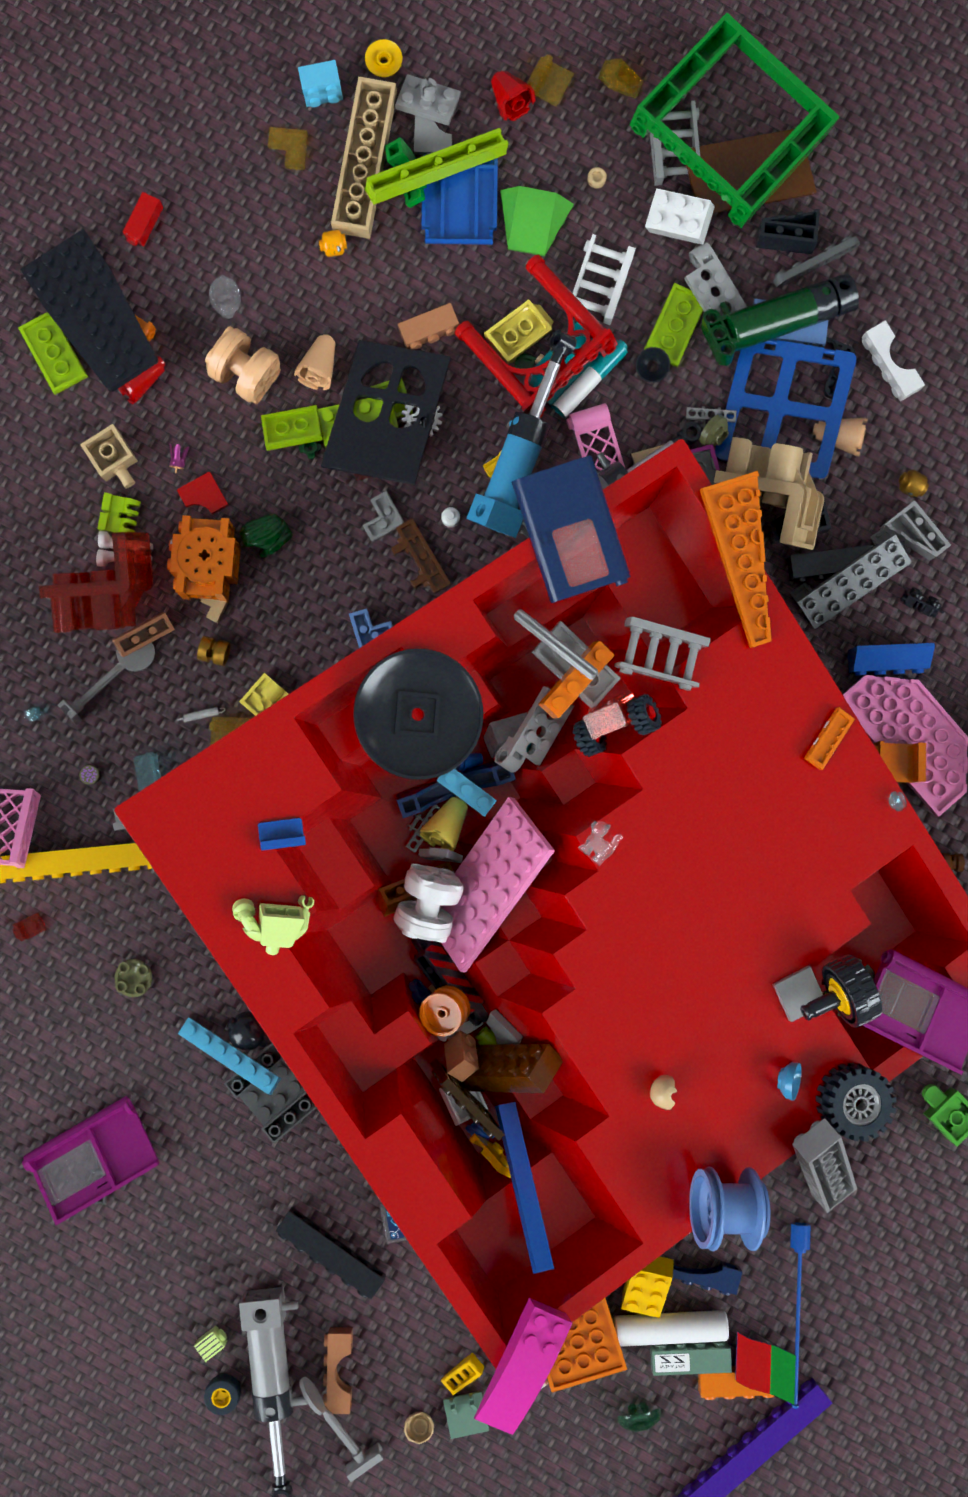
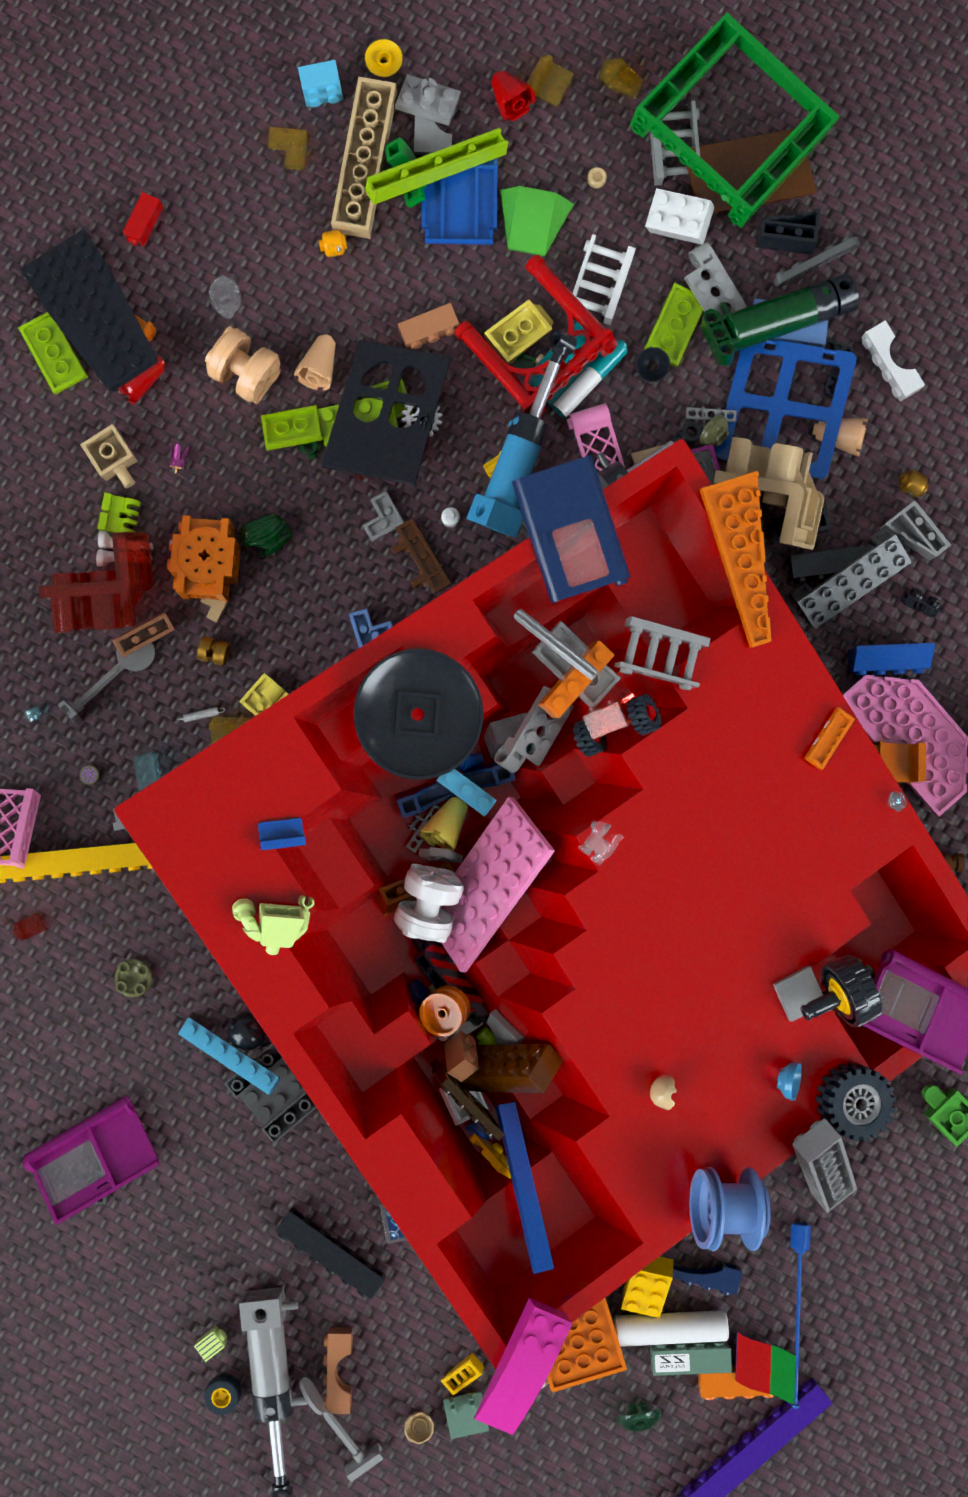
red tile [177,471,229,515] -> none

